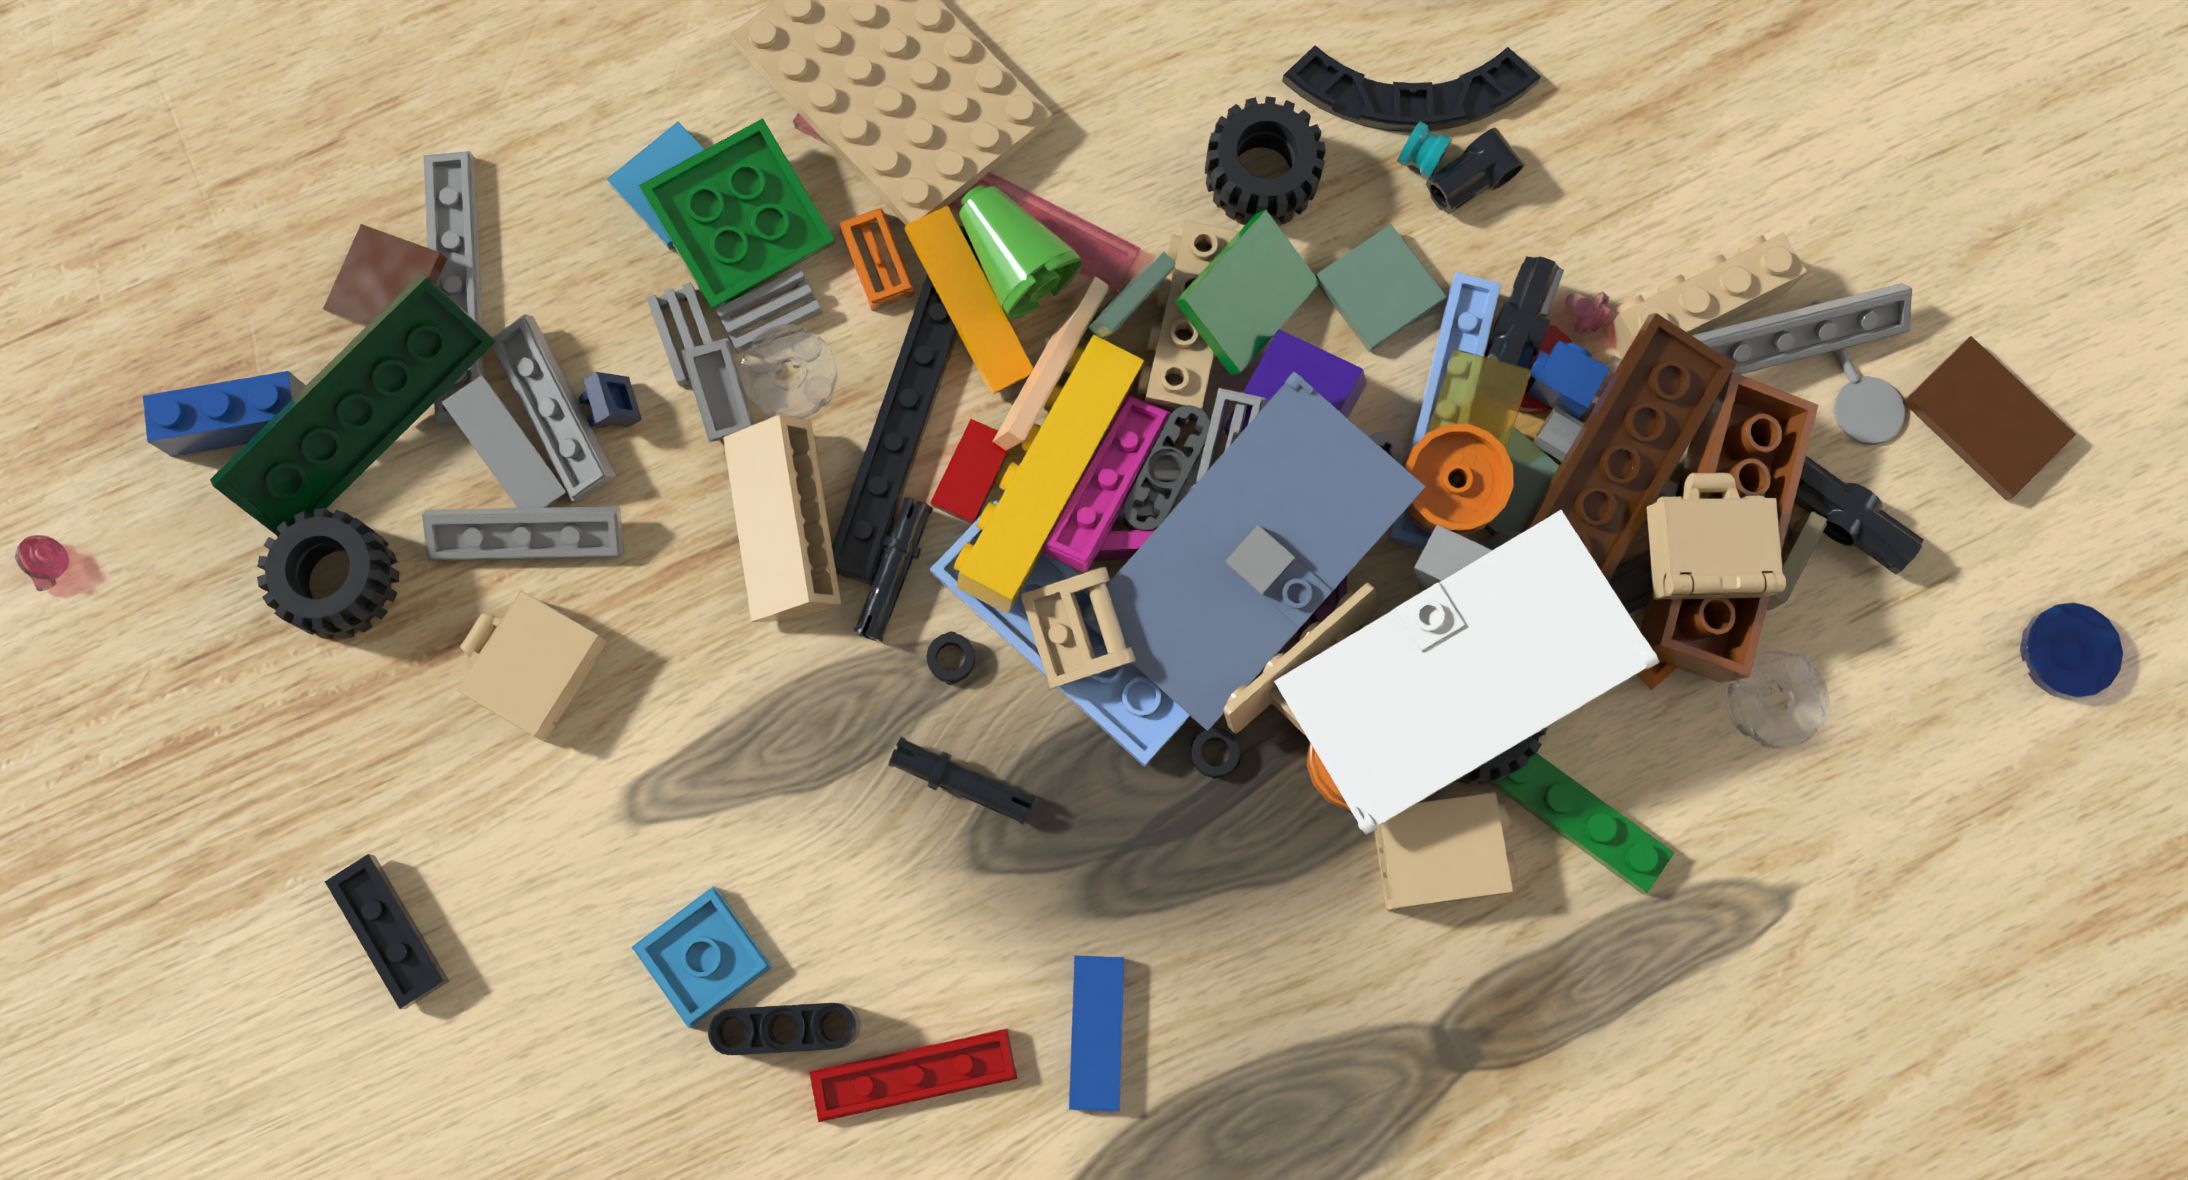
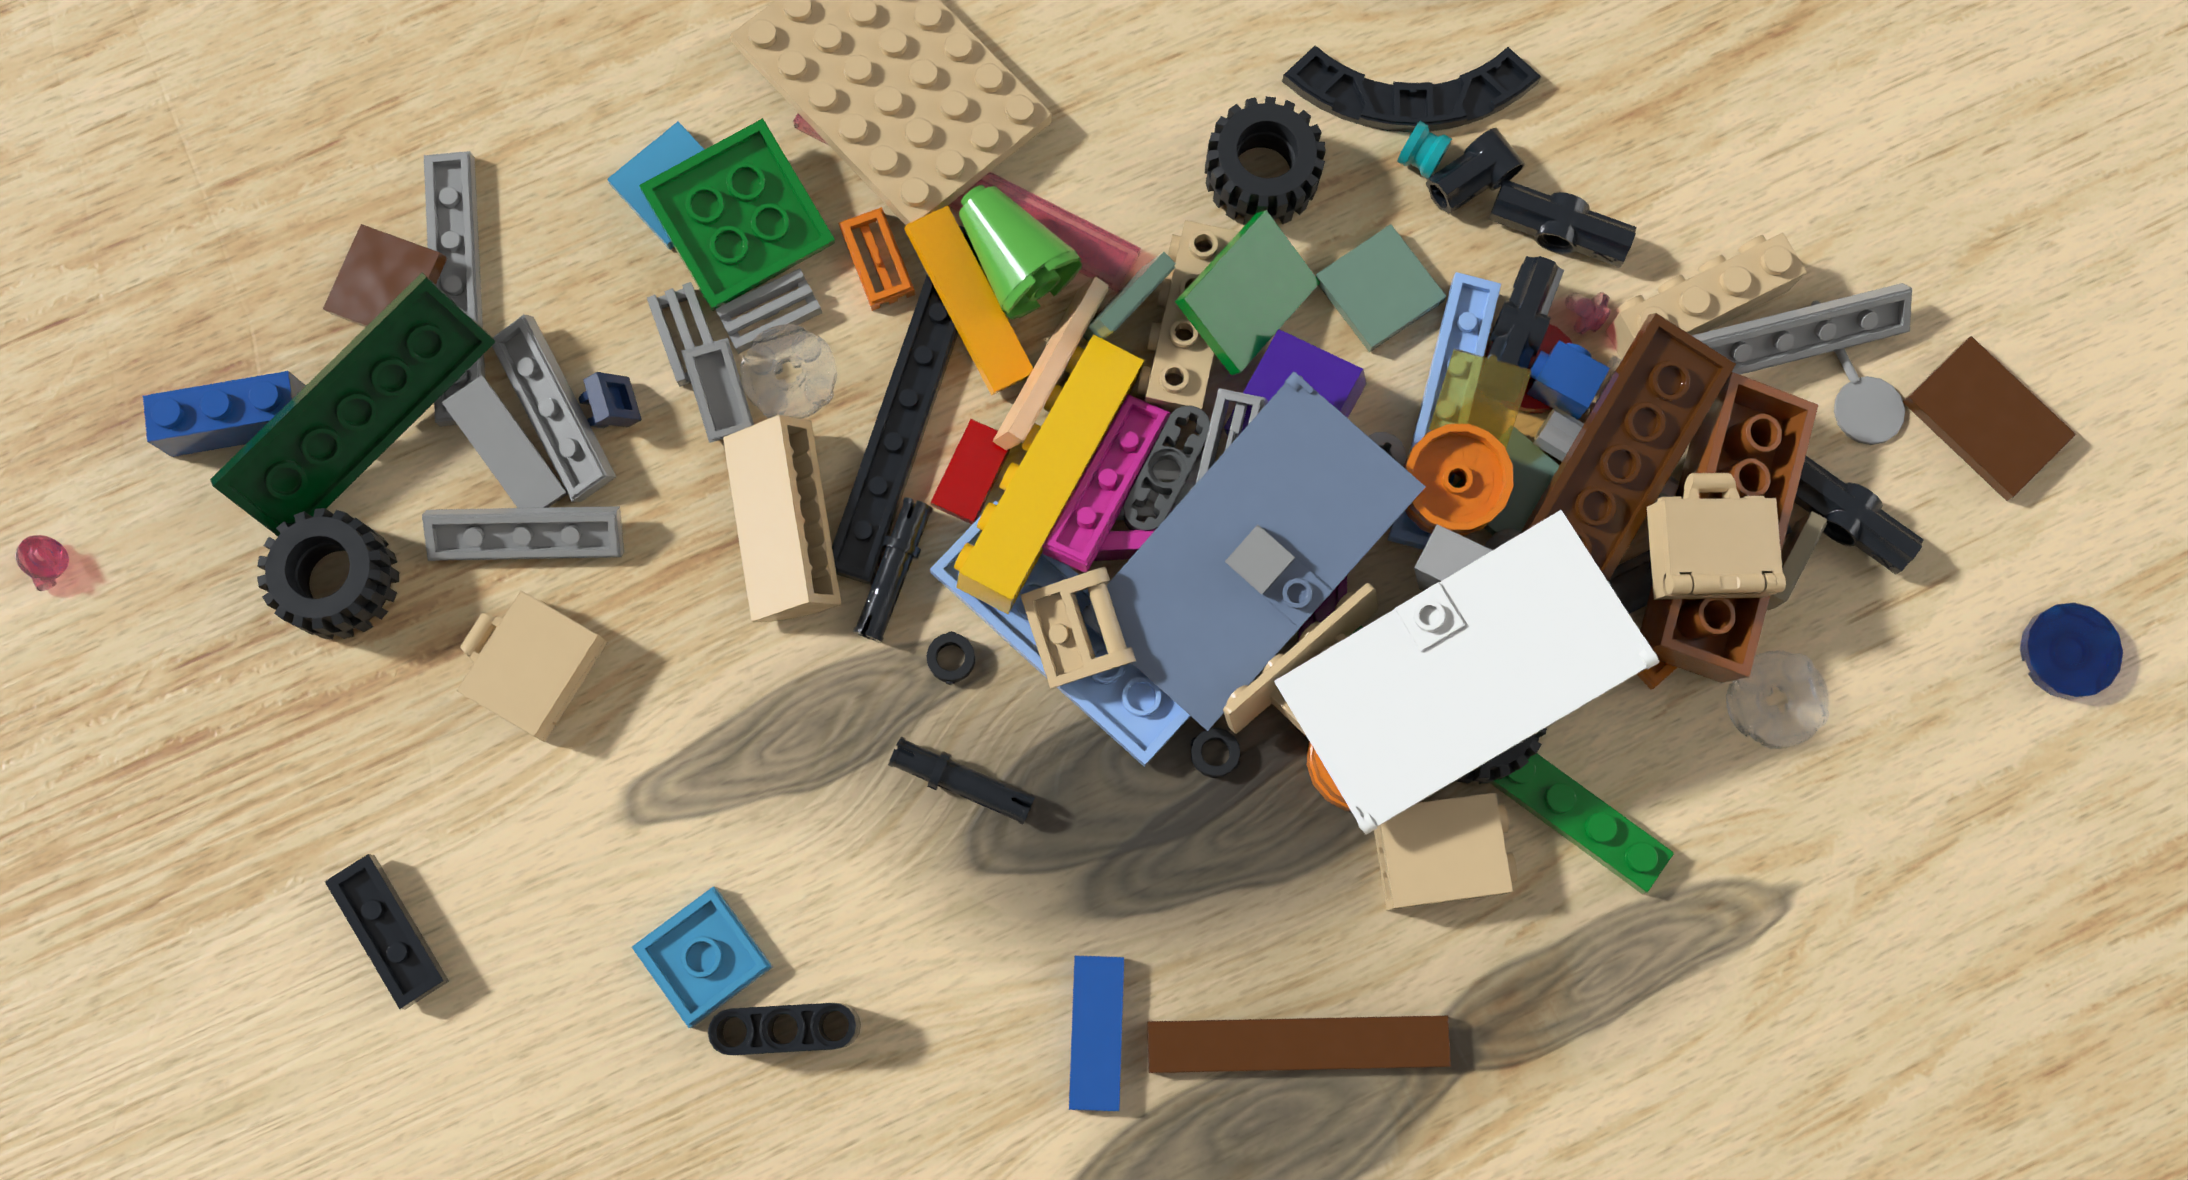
red tile [809,1028,1018,1122] -> none
none -> reddish brown tile [1147,1015,1451,1073]
none -> black piece [1489,179,1637,267]

